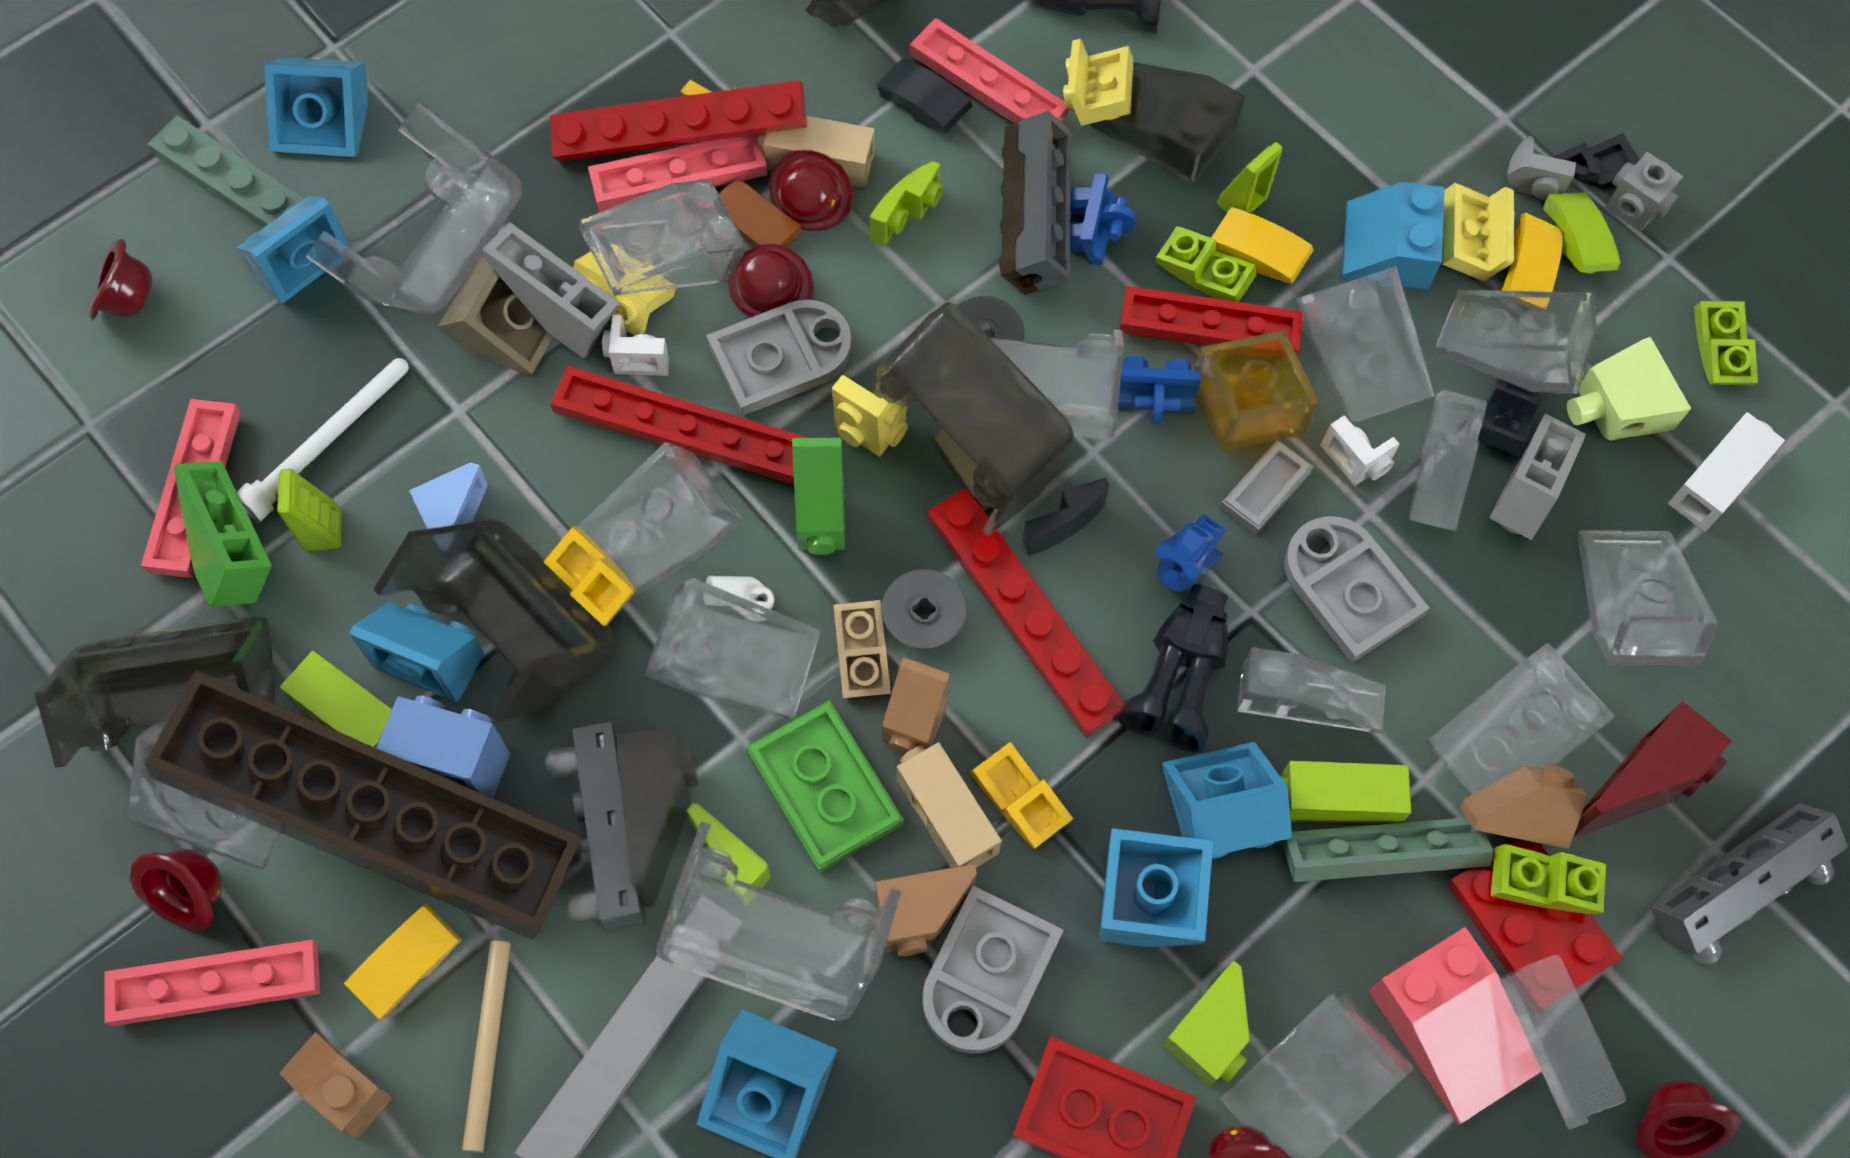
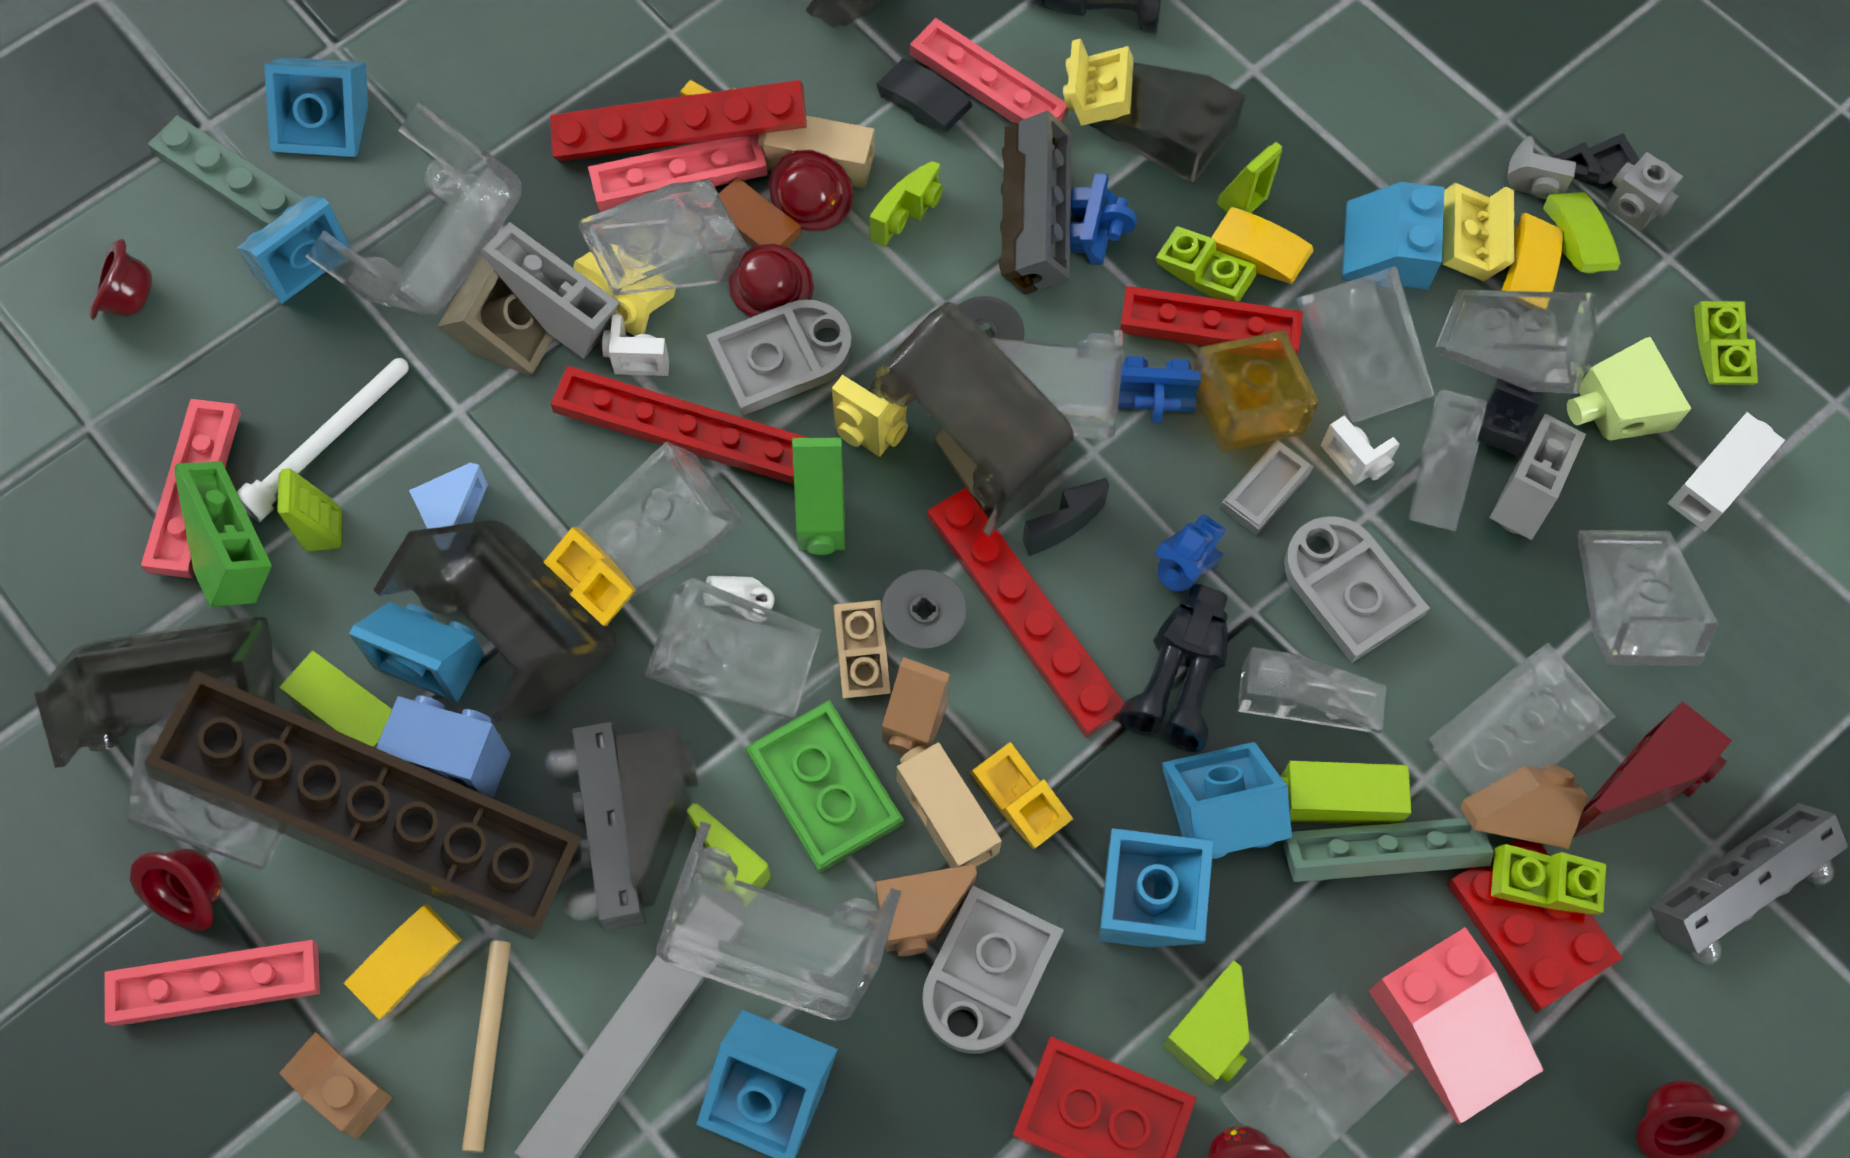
clear panel [1500,954,1626,1130] -> none

